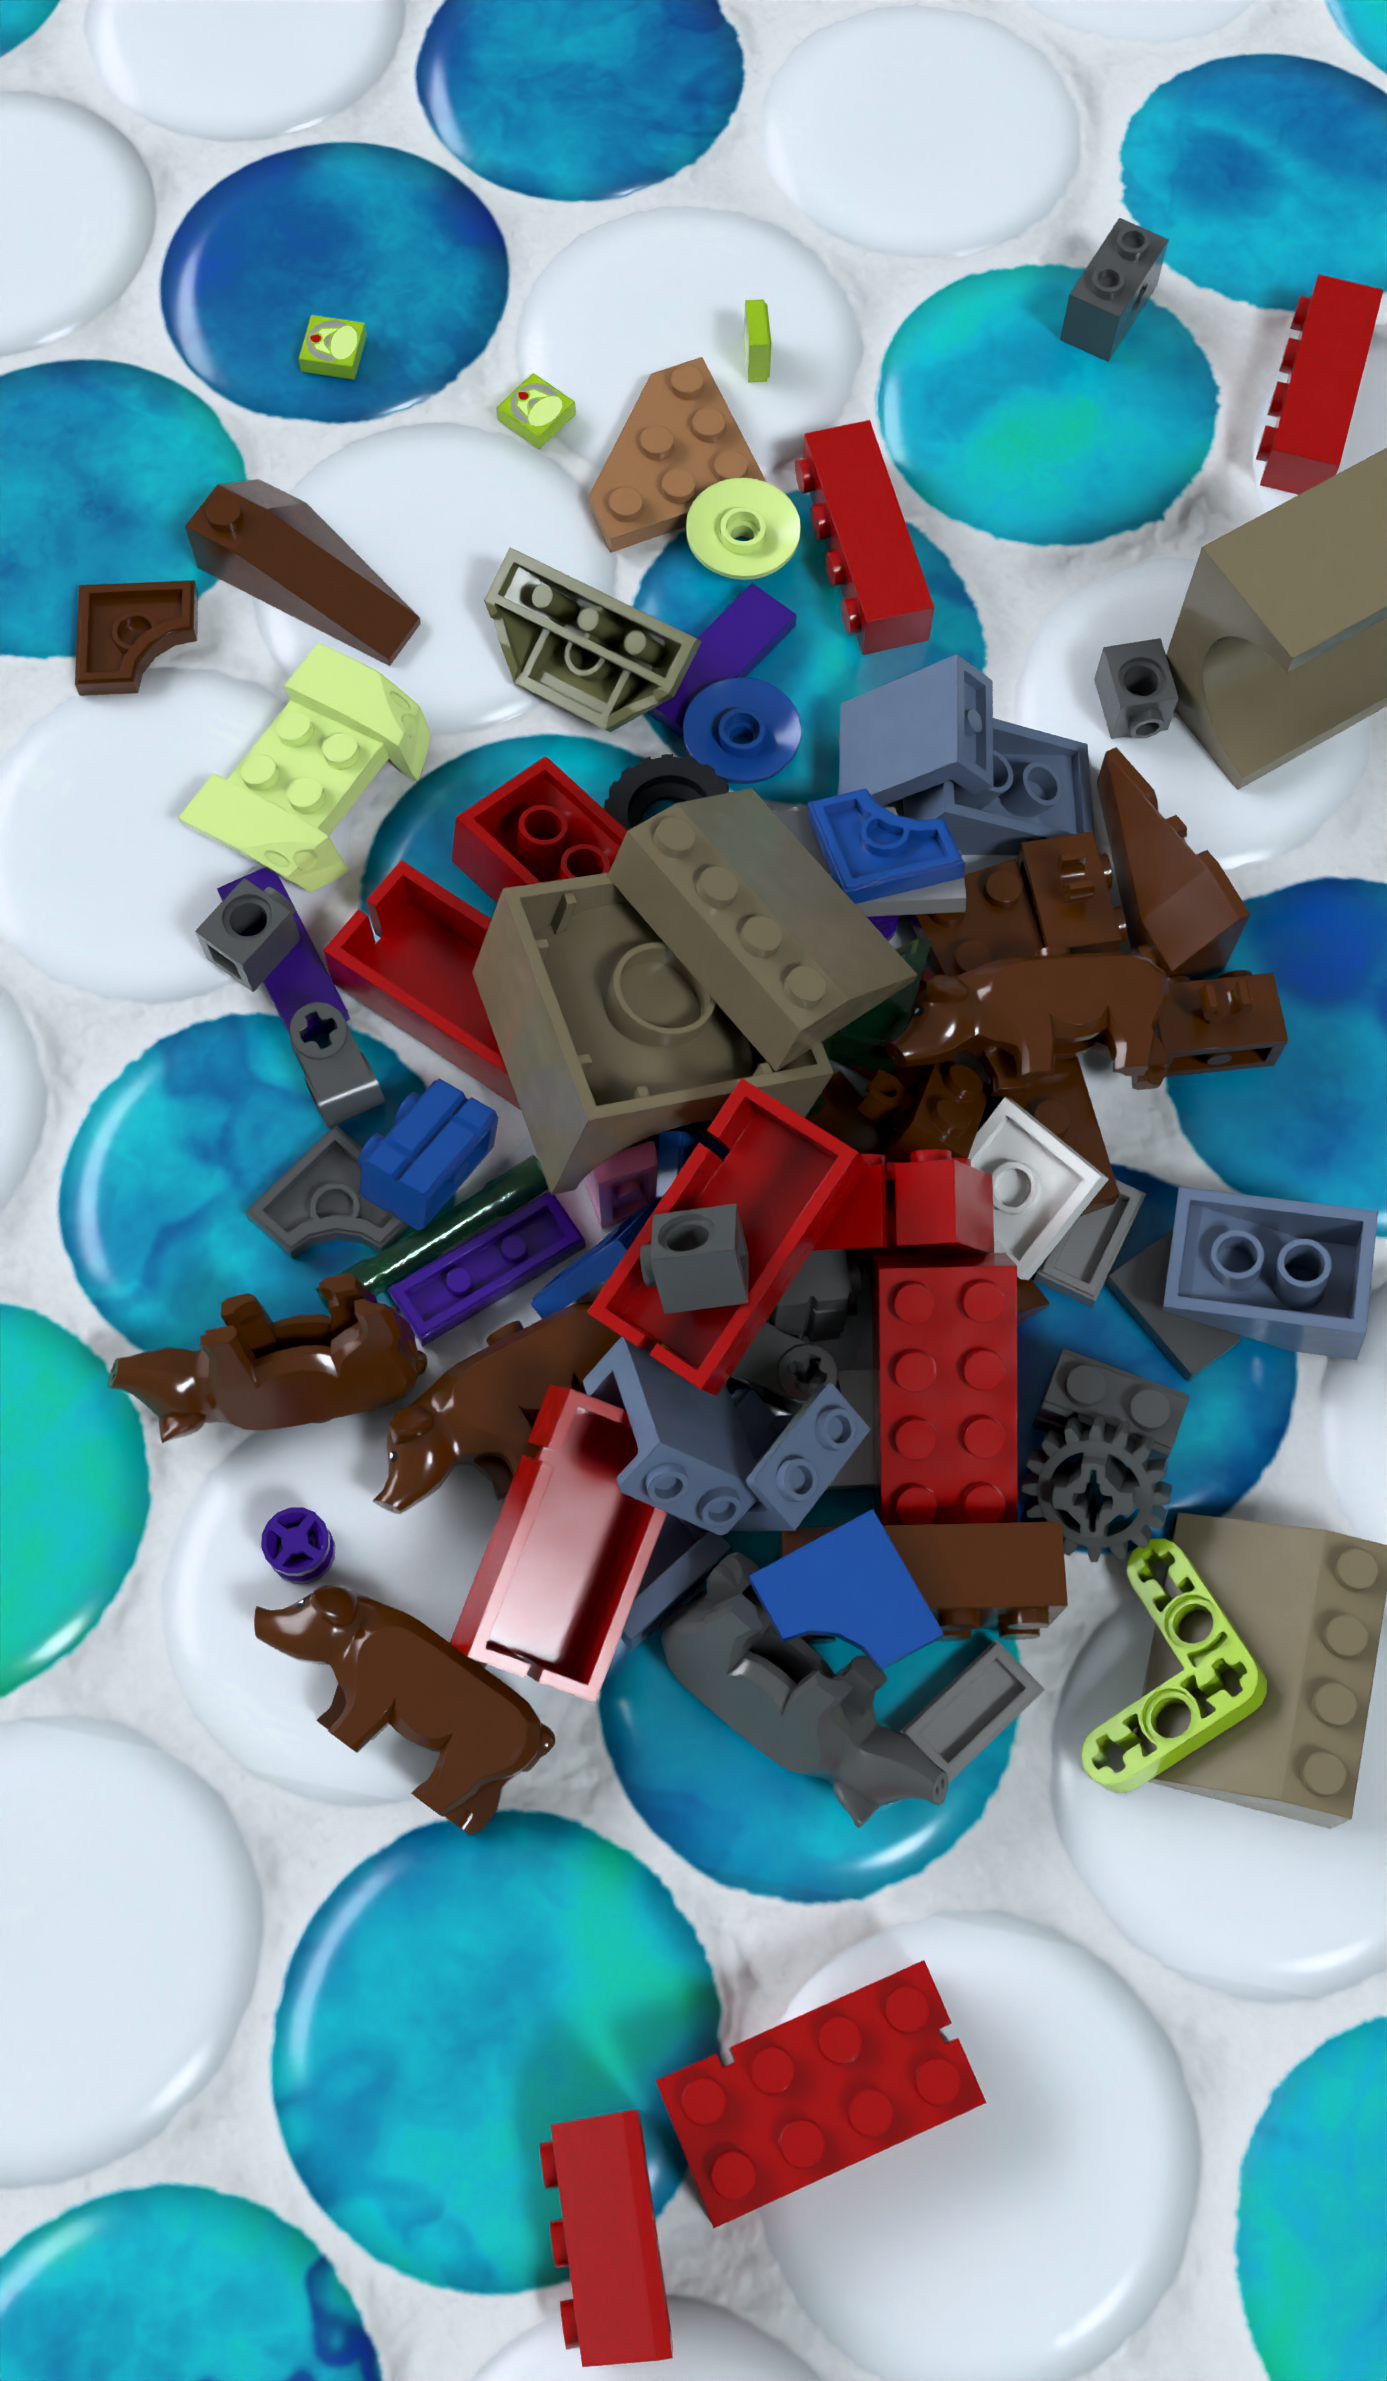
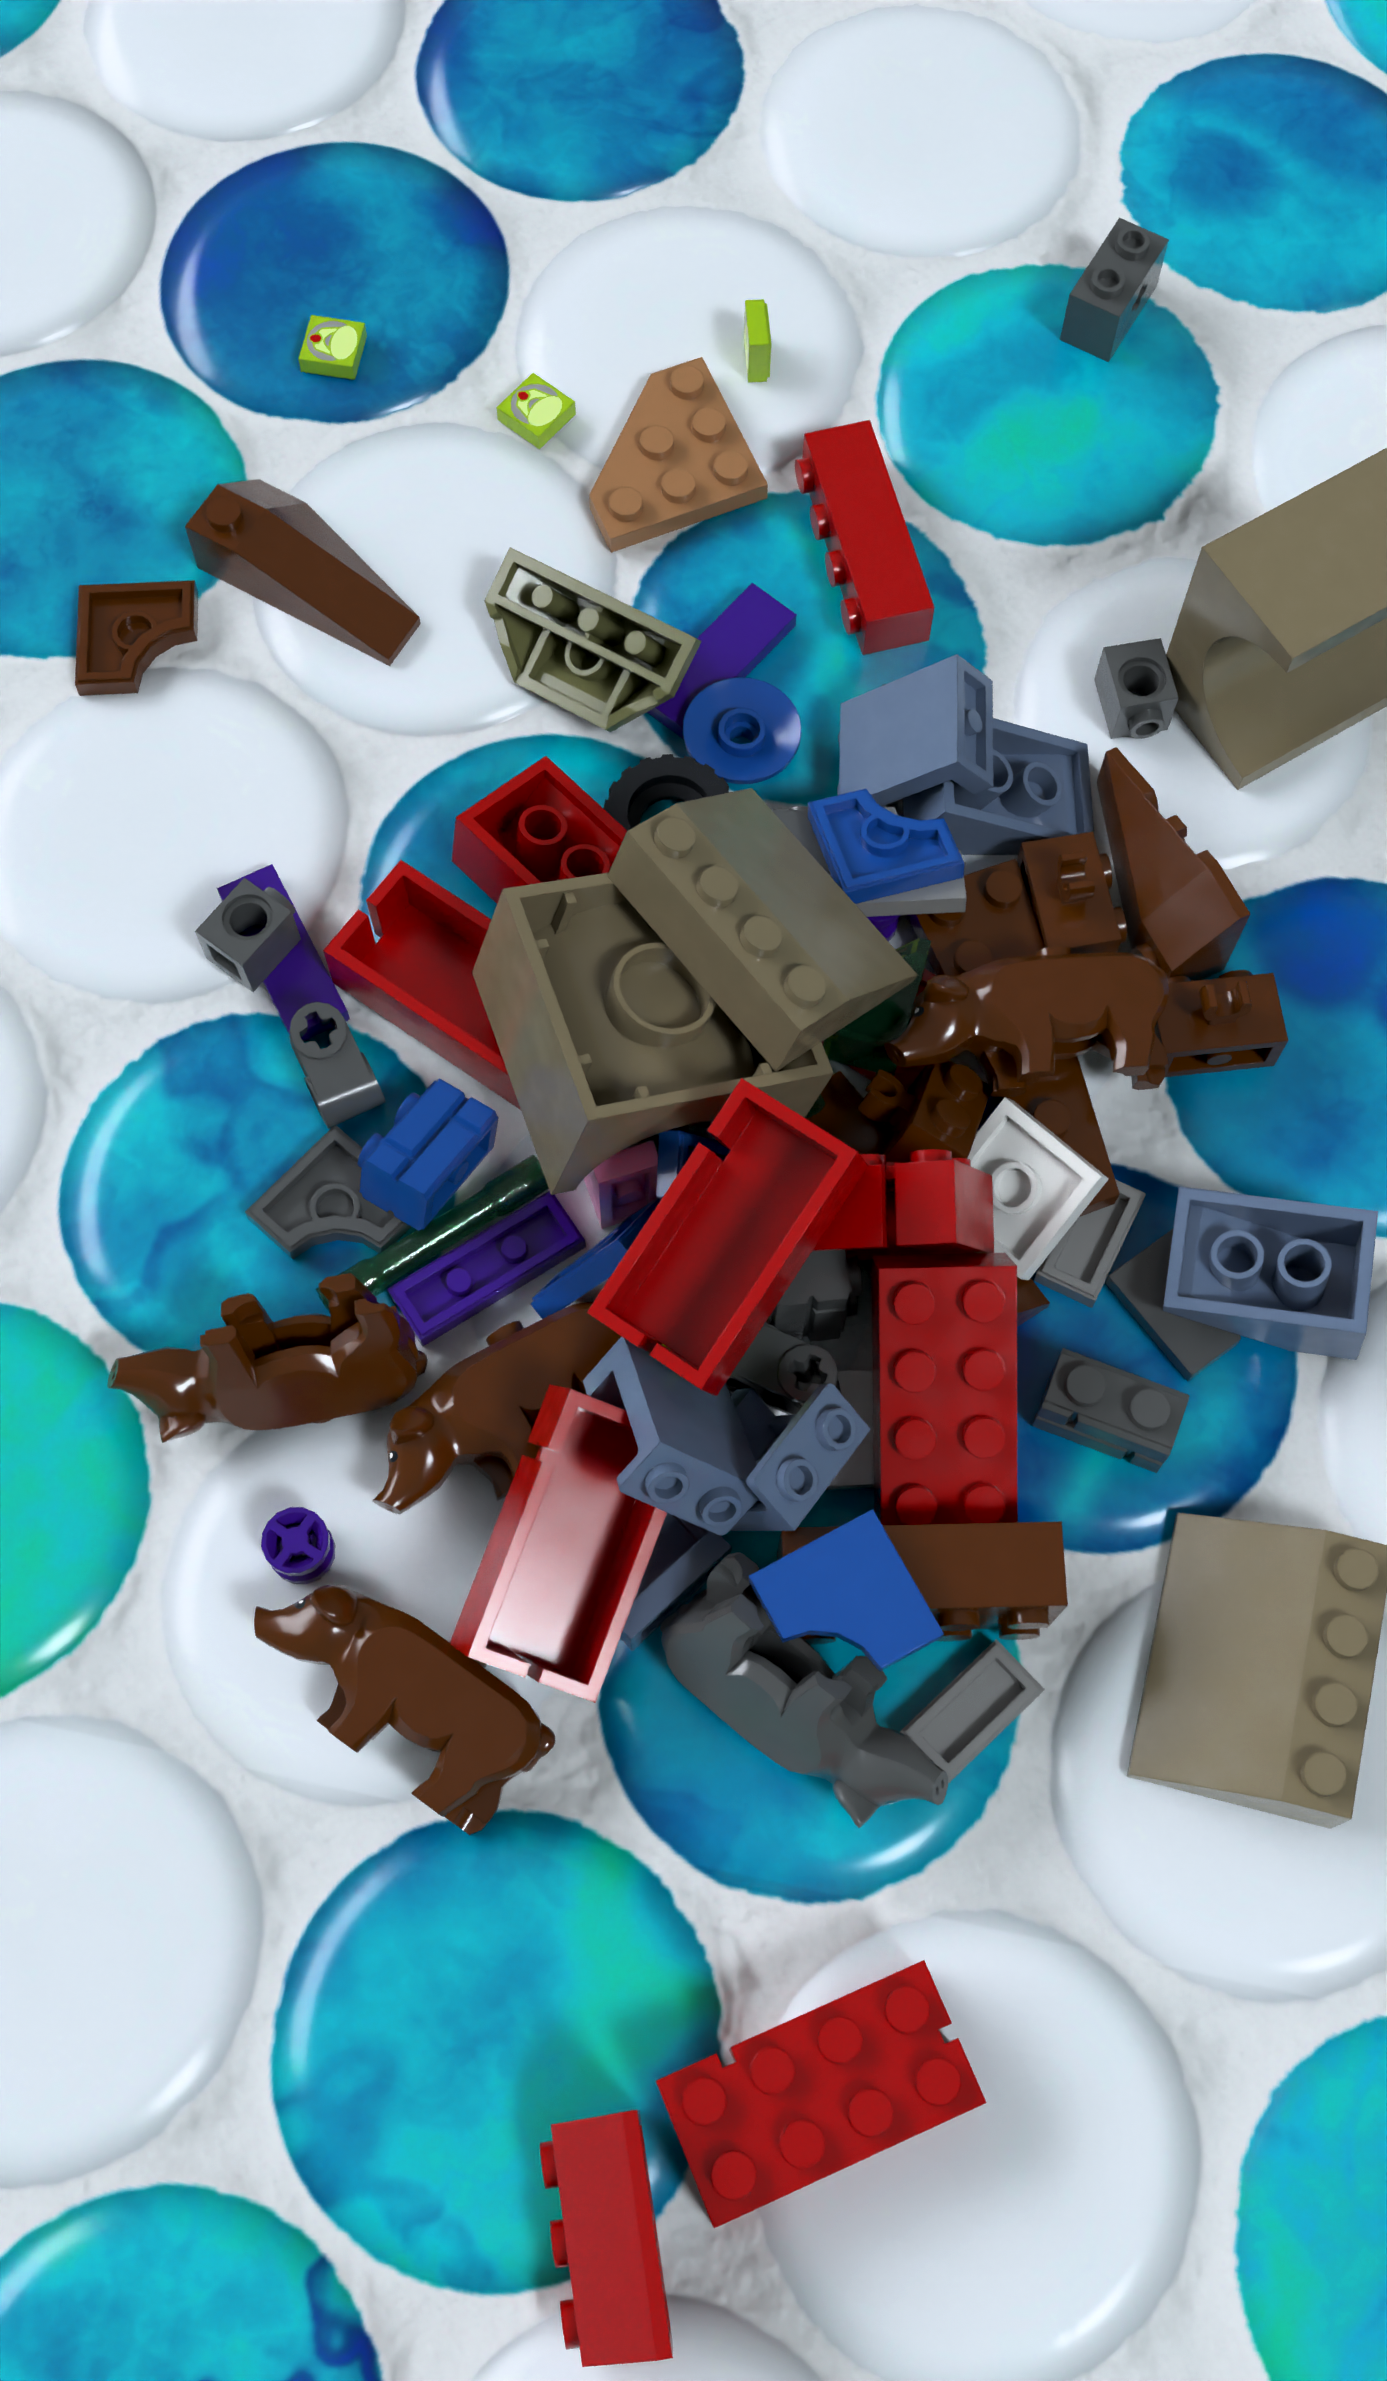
yellowish green piece [178,643,431,892] -> none
dark grey brick [640,1204,750,1314] -> none
yellowish green dish [686,478,801,580] -> none
dark grey gear [1022,1414,1172,1562] -> none
lime beam [1081,1538,1267,1793] -> none
red brick [1256,274,1384,495] -> none

